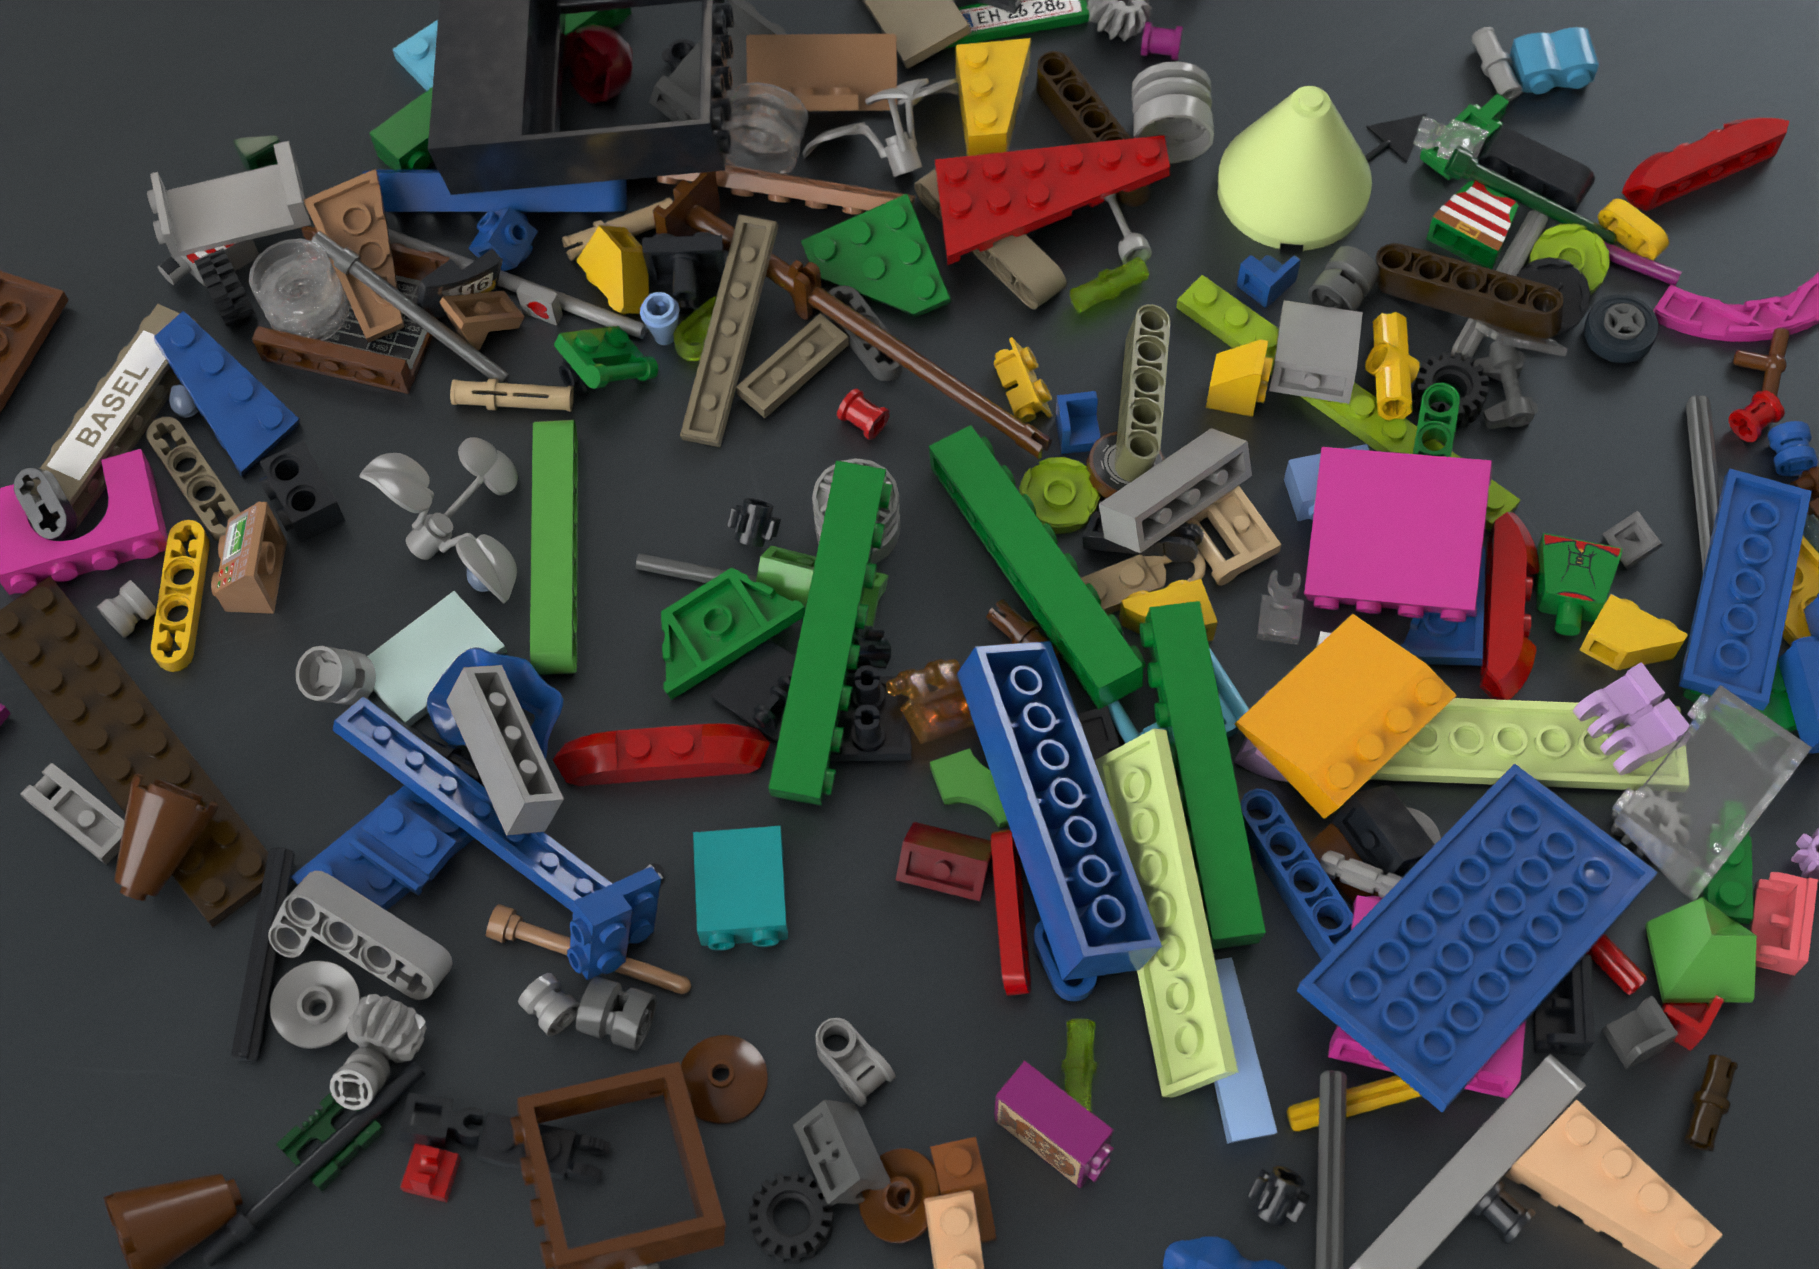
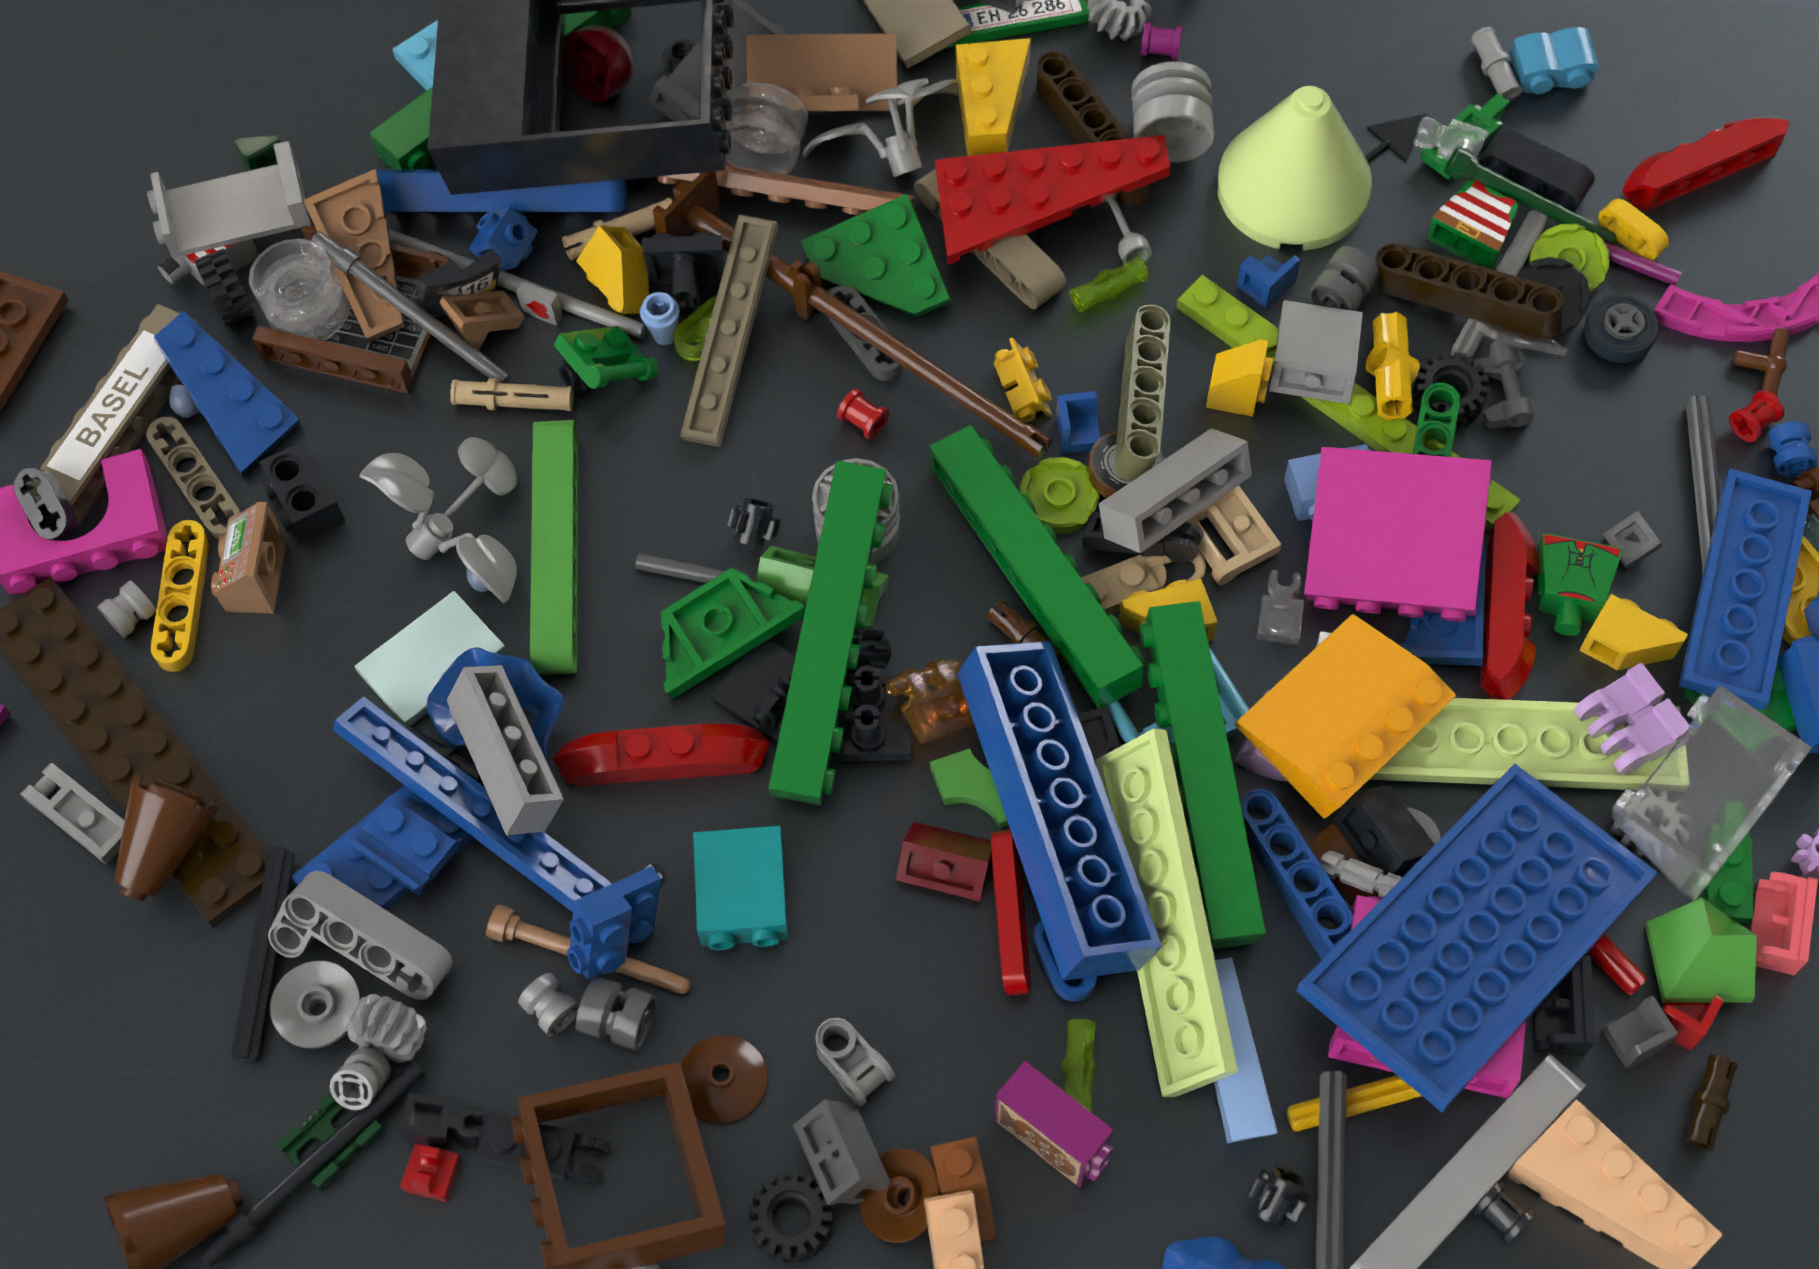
light grey wheel [296,646,376,705] -> none
dark tan plate [736,313,849,418] -> none

